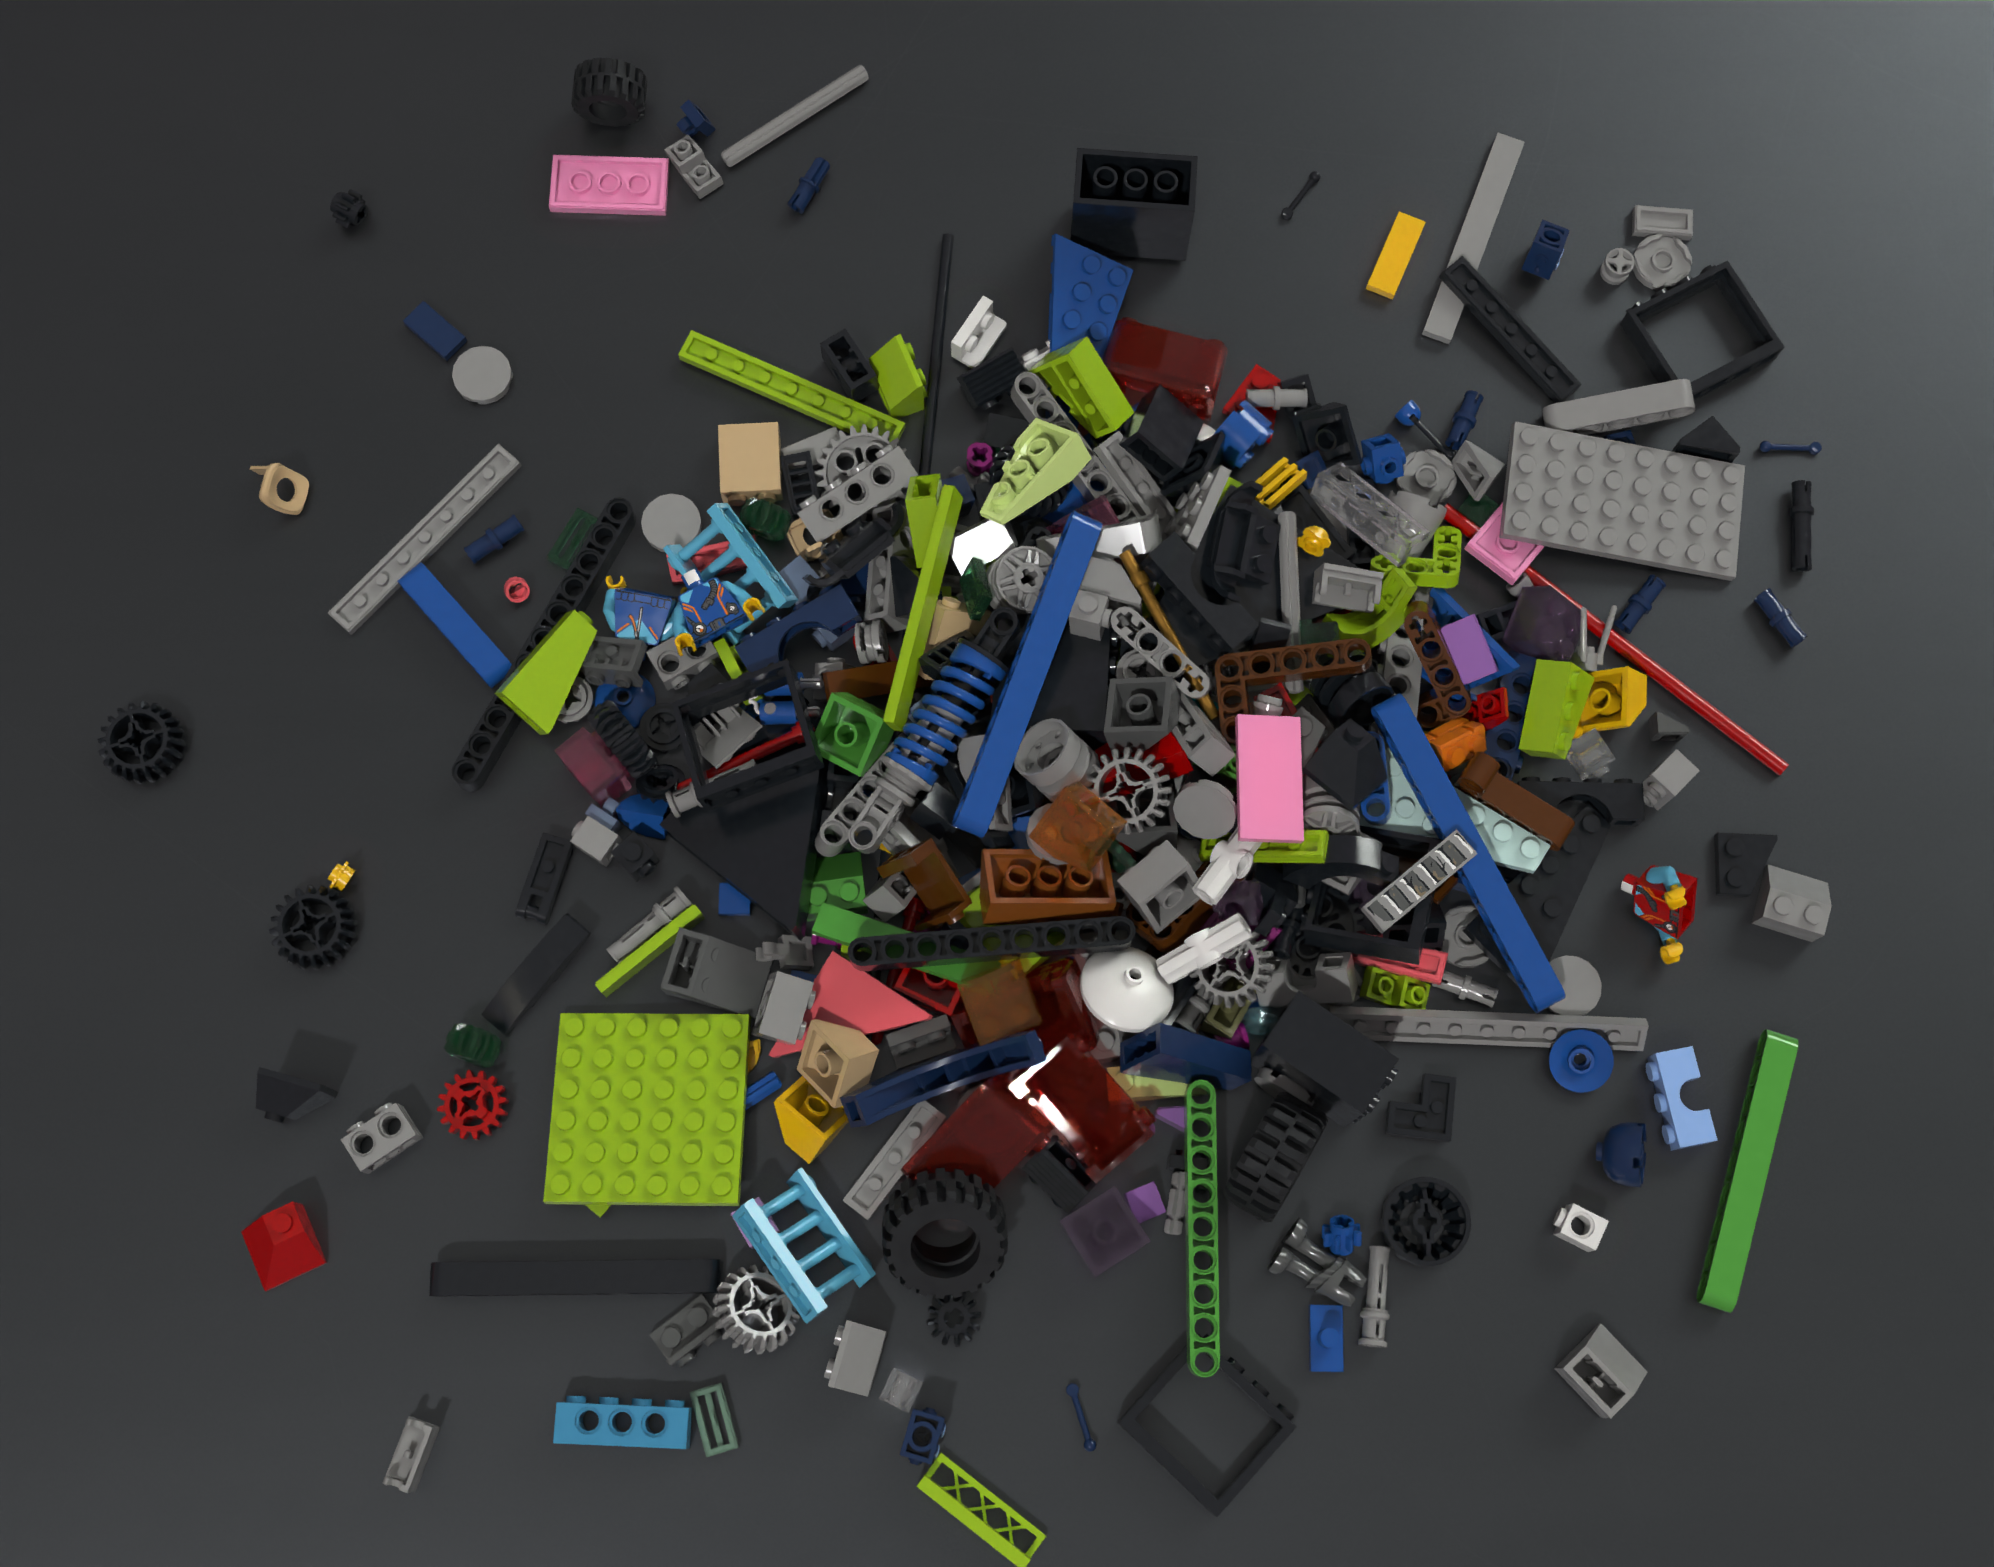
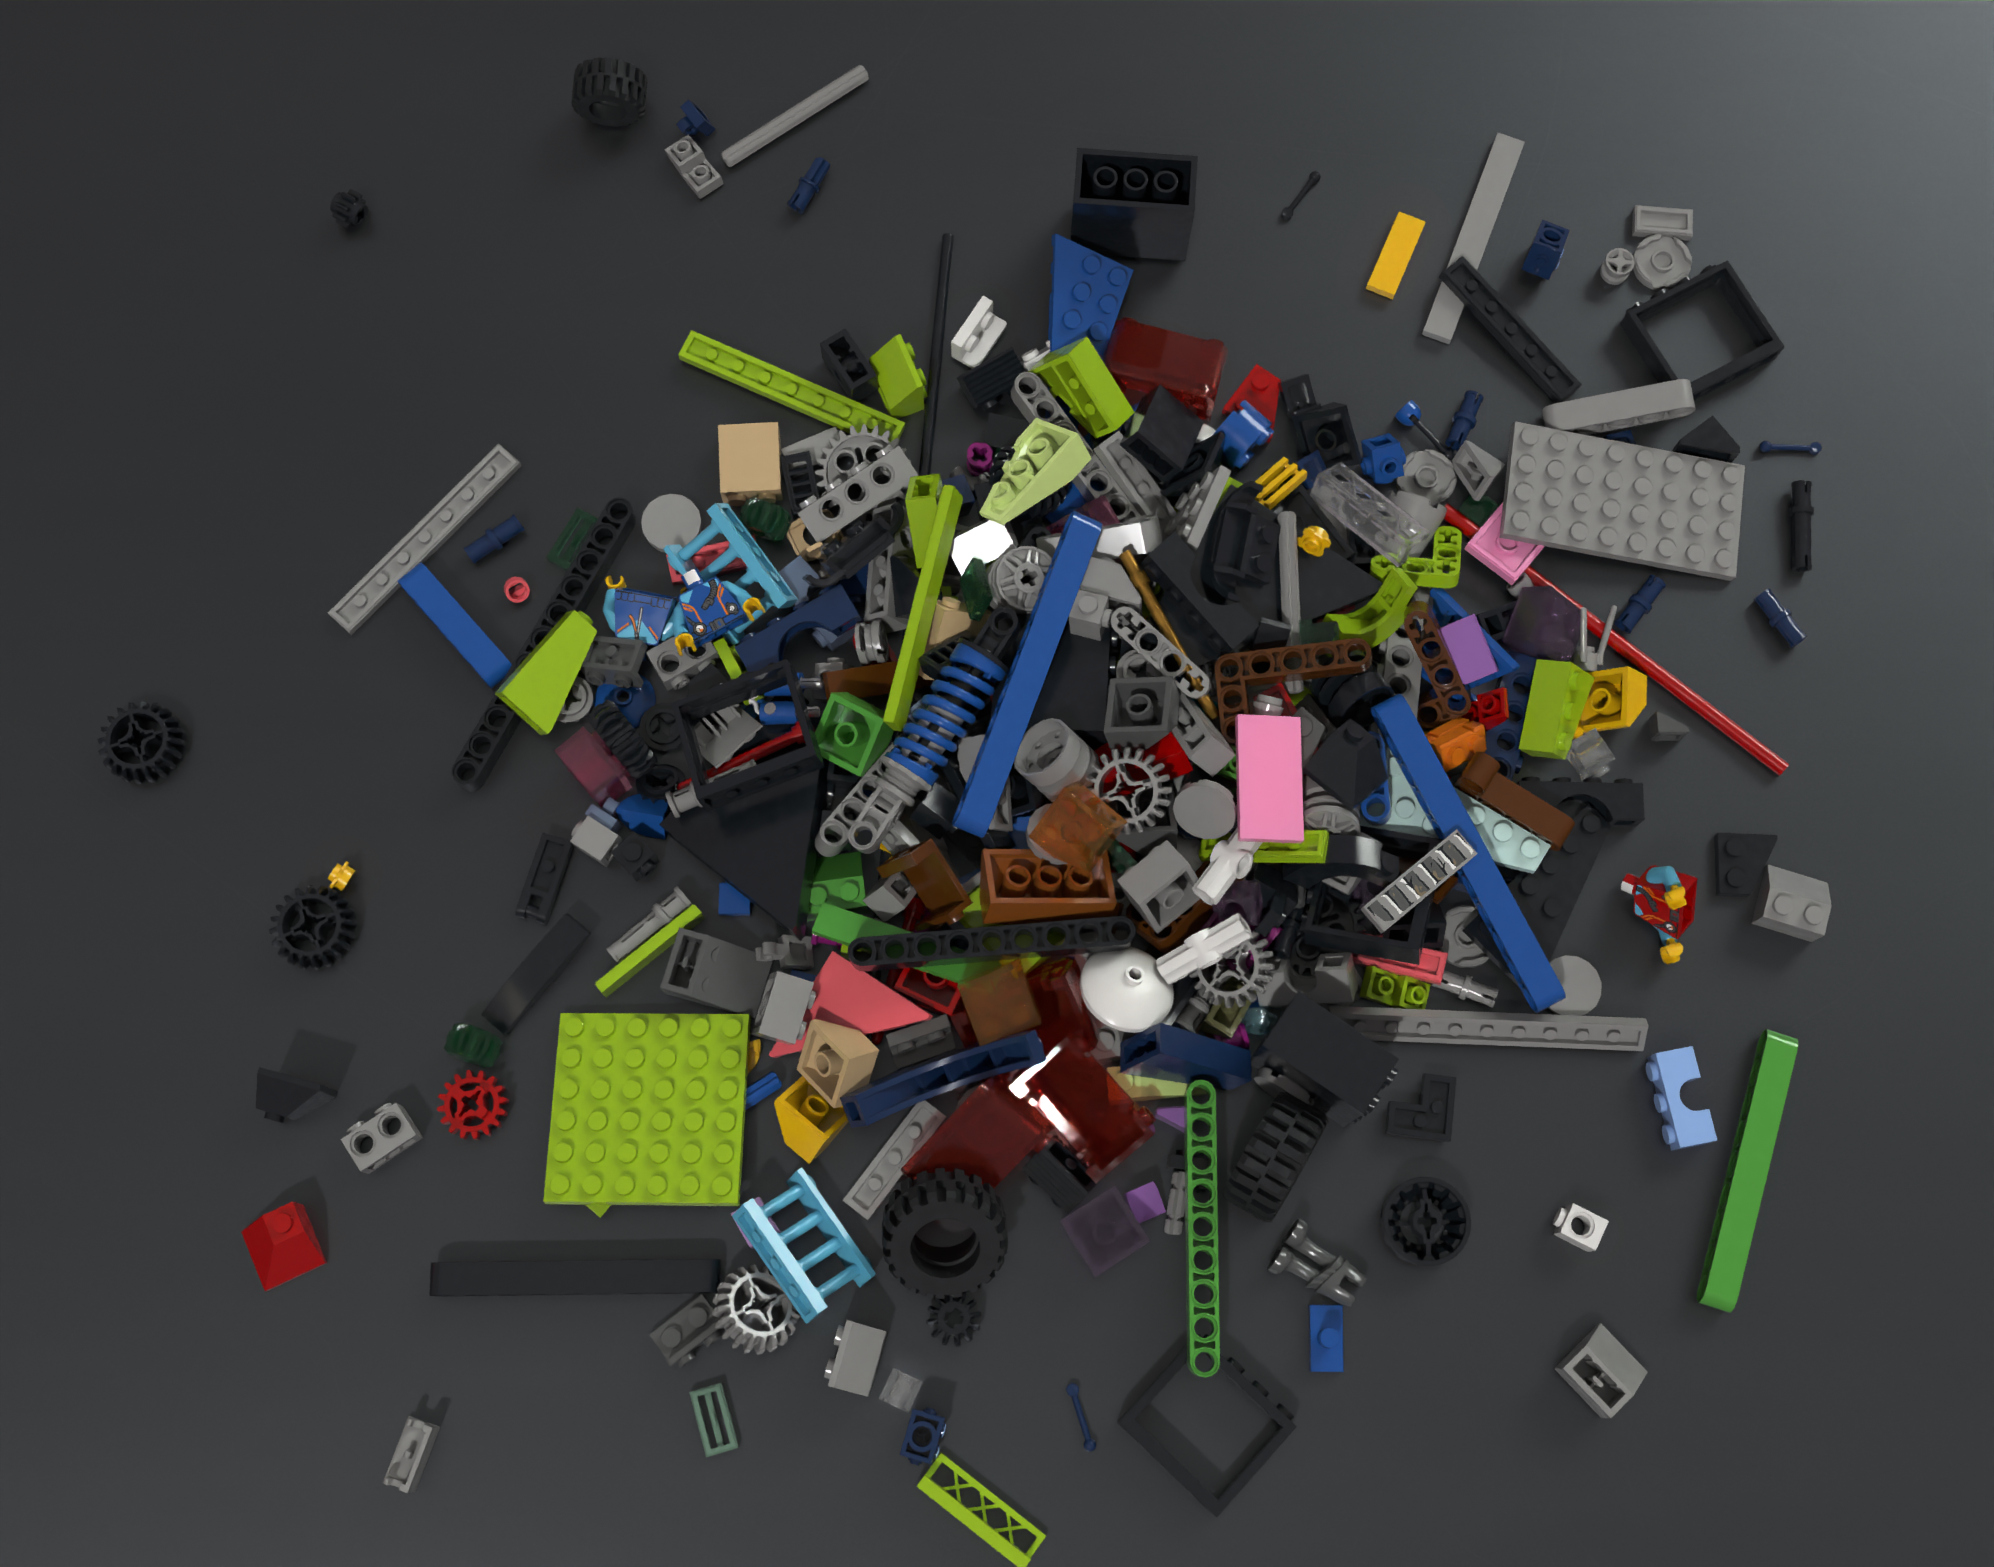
tan piece [250,463,309,515] -> none
dark blue tile [403,301,467,361] -> none
light grey tile [452,346,513,405] -> none
bright pink tile [549,155,670,216] -> none
dark azure brick [553,1395,693,1449] -> none
light grey pin [1245,386,1308,410] -> none
light grey hinge [1312,563,1384,613] -> none
blue gear [1322,1215,1362,1256] -> none
light grey pin [1358,1246,1391,1348] -> none
blue dish [1549,1029,1614,1093] -> none
dark blue cylinder [1596,1122,1647,1188] -> none
light grey brick [1642,749,1700,811] -> none

